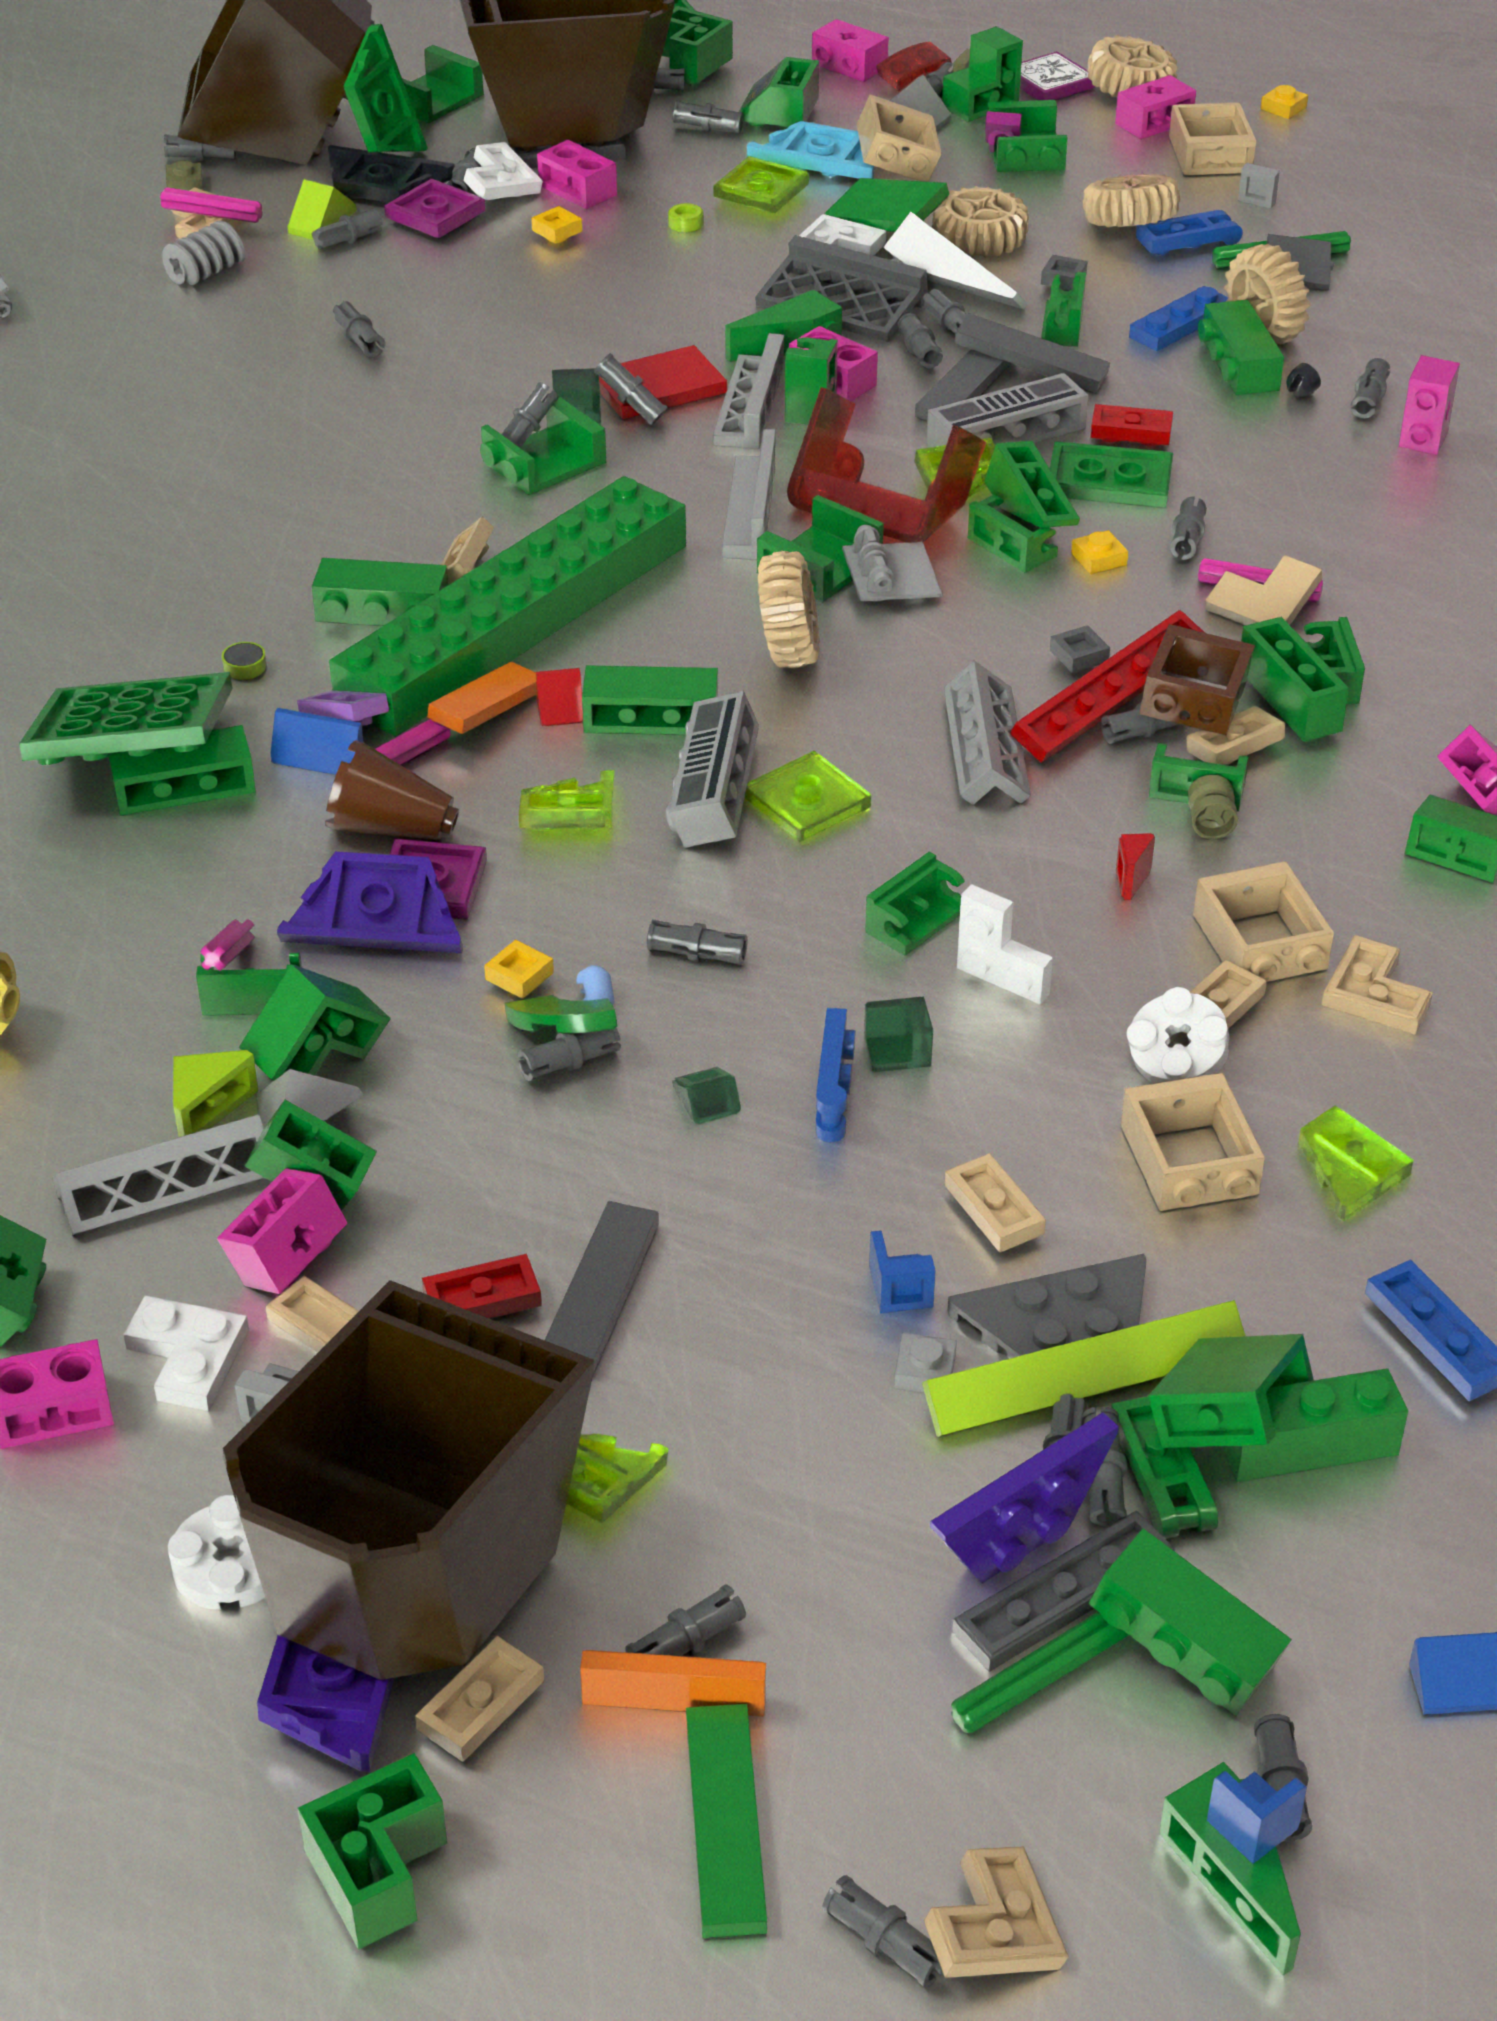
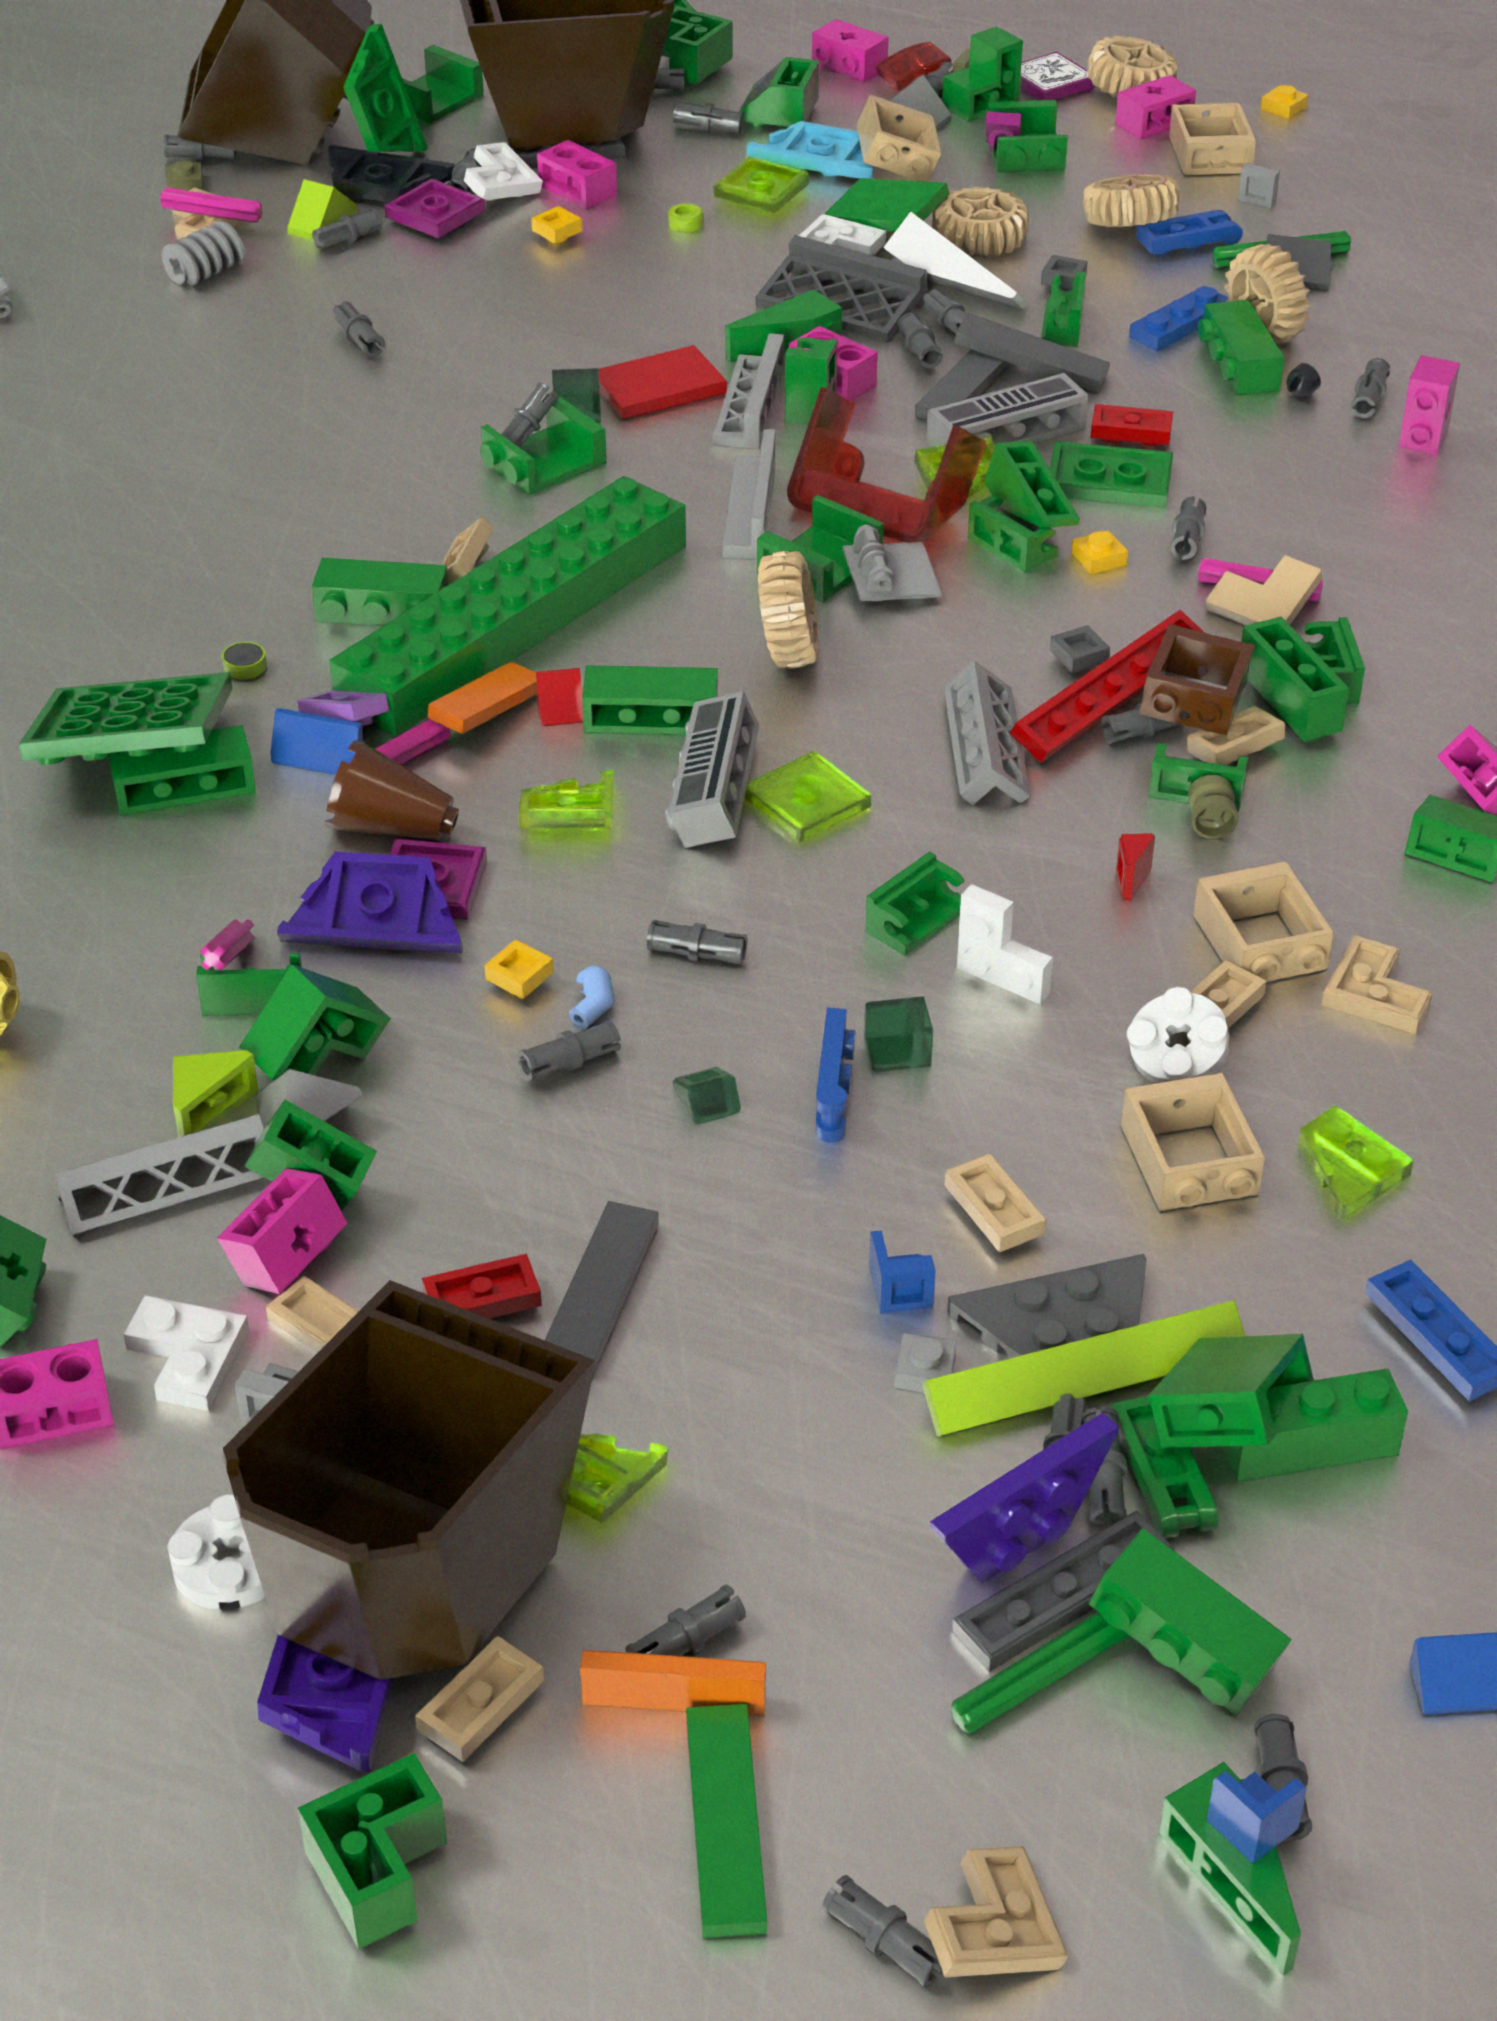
green tile [504,995,617,1033] -> none
dark grey pin [594,353,668,426] -> none

